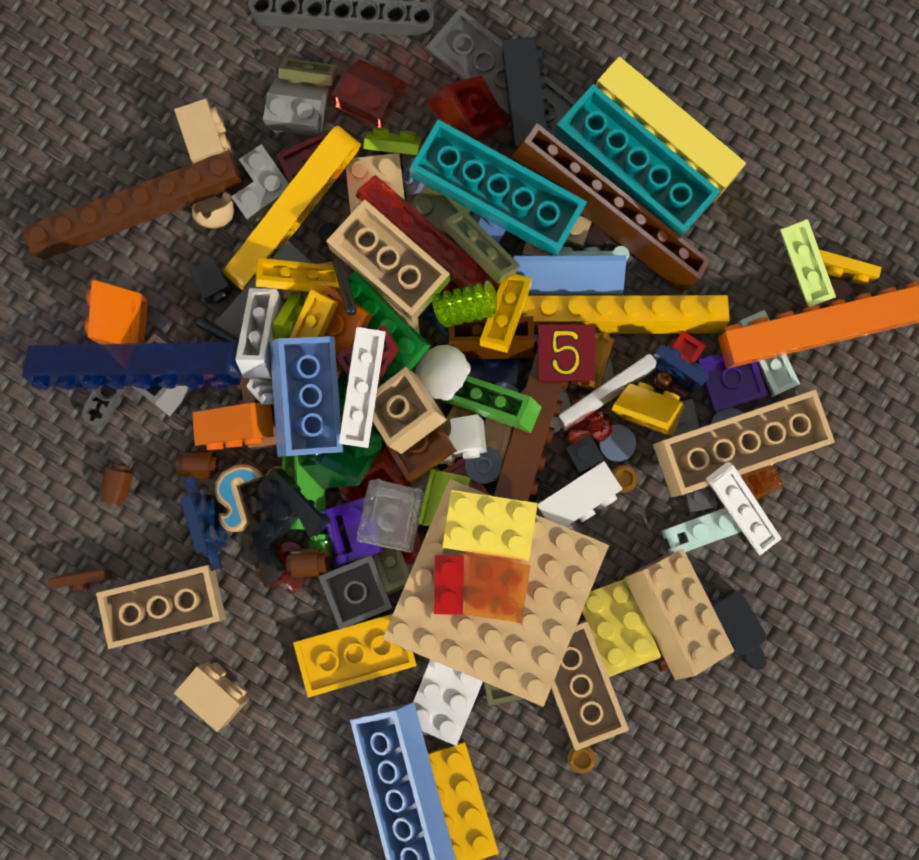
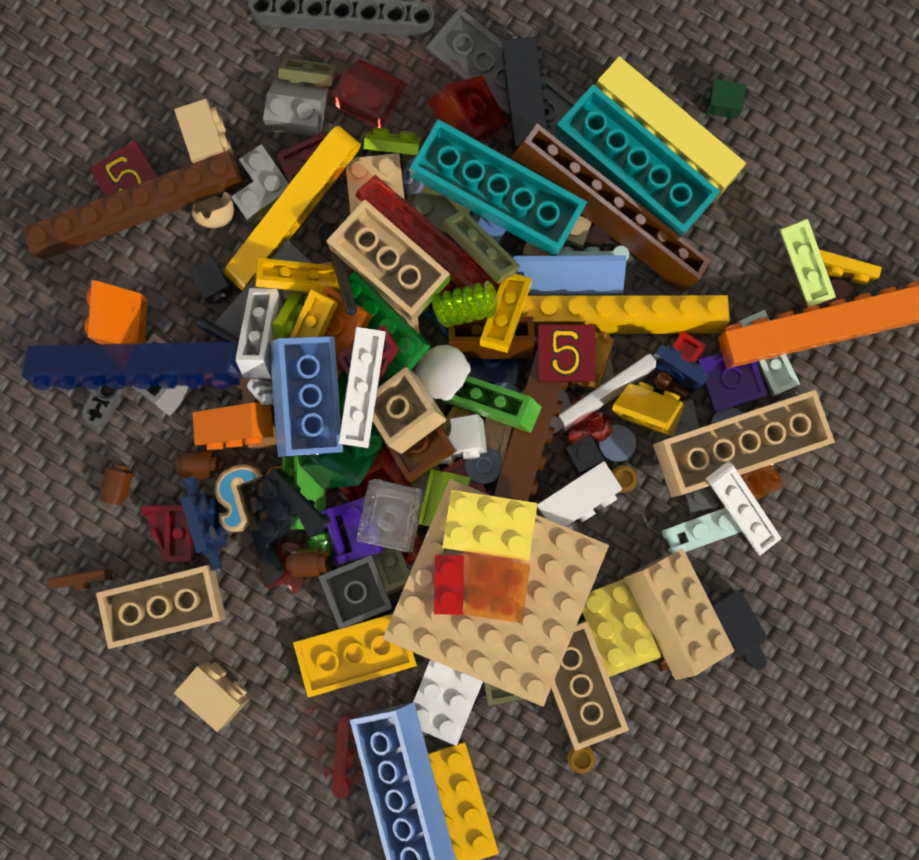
none -> dark red tile [89,141,158,196]
none -> dark red wing [140,505,195,562]
none -> clear red plate [332,713,355,799]
none -> dark green brick [703,79,747,119]

